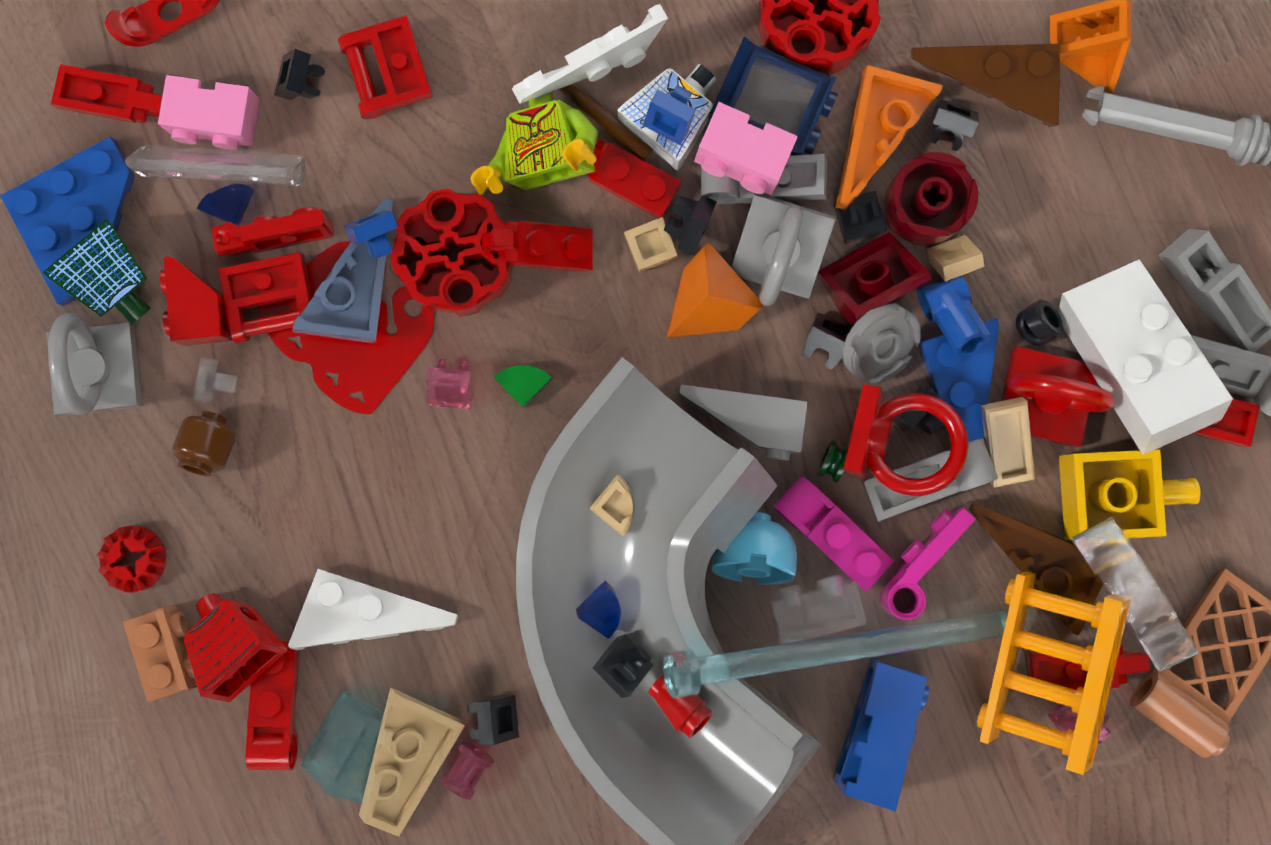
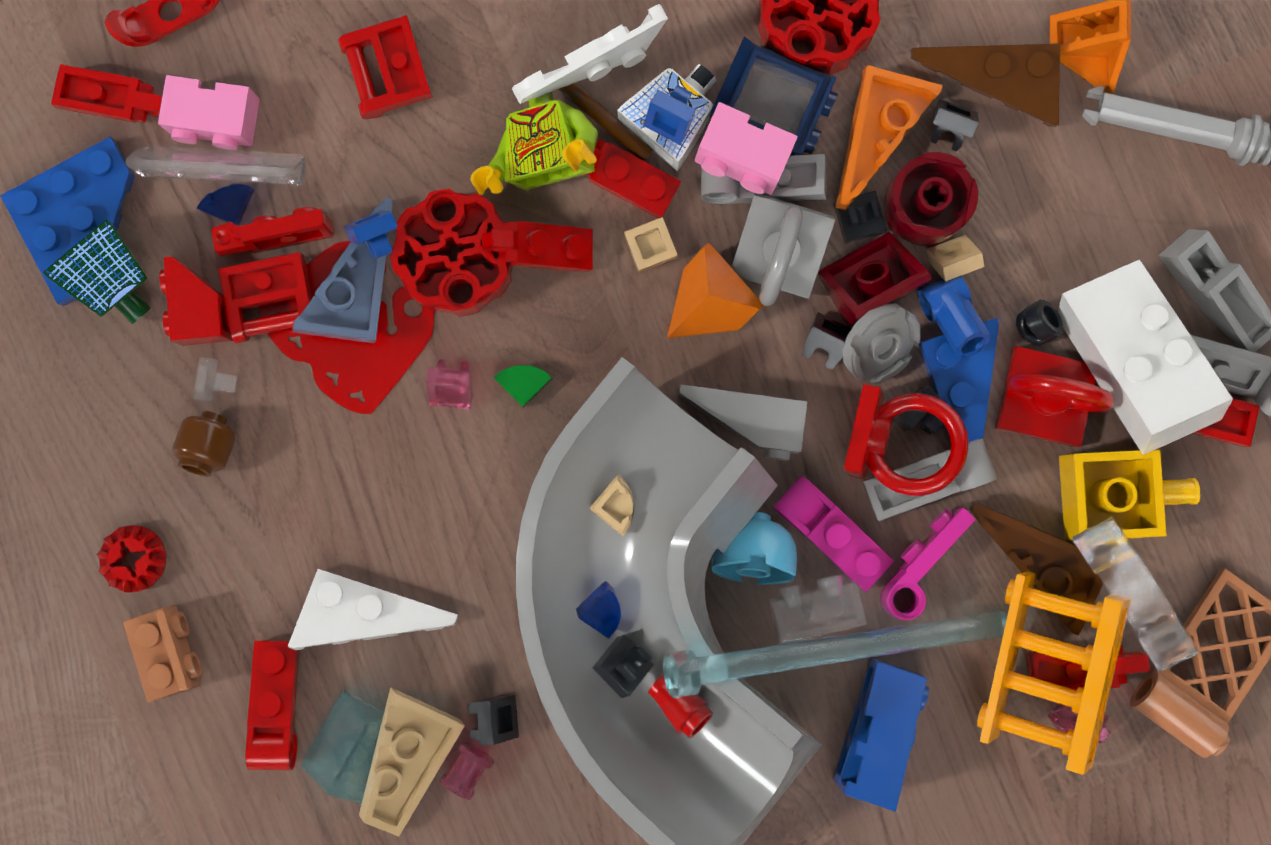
light grey tile [46,313,143,416] -> none
red torso [184,593,288,703] -> none
black tile [274,49,325,100] -> none
black tile [664,195,717,255] -> none
dark green bush [817,440,848,482] -> none
tan tile [981,397,1035,488] -> none

